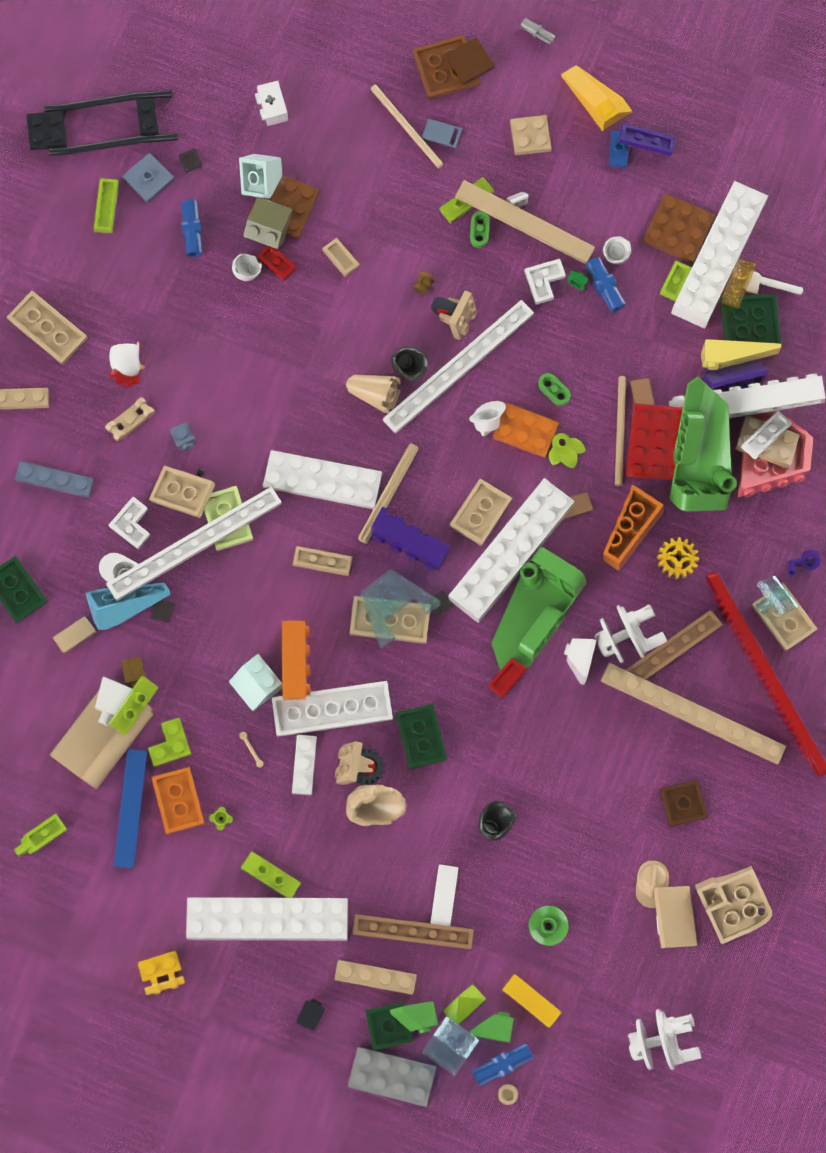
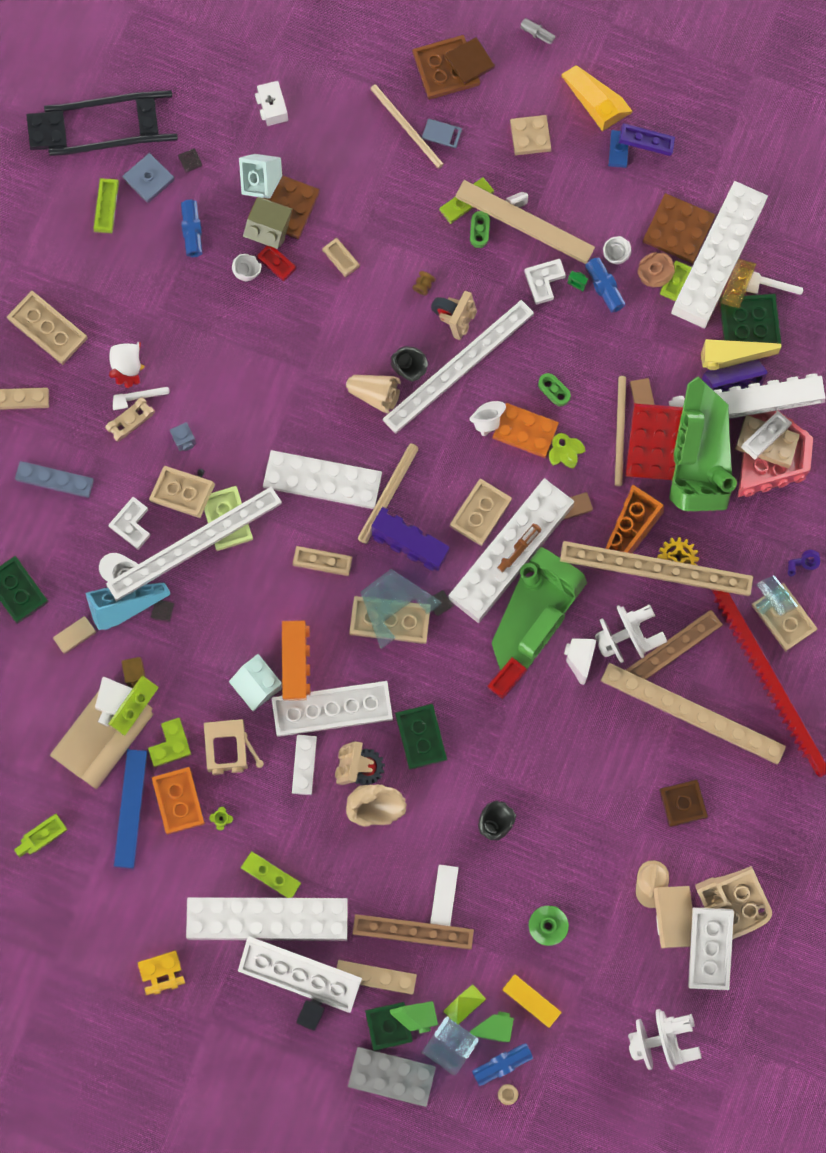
none -> white piece [113,387,170,410]
none -> tan window [204,719,248,775]
none -> white plate [238,937,362,1013]
none -> dark orange piece [497,523,541,573]
none -> tan plate [560,541,753,596]
none -> nougat tile [638,252,675,287]
none -> white plate [688,907,734,990]

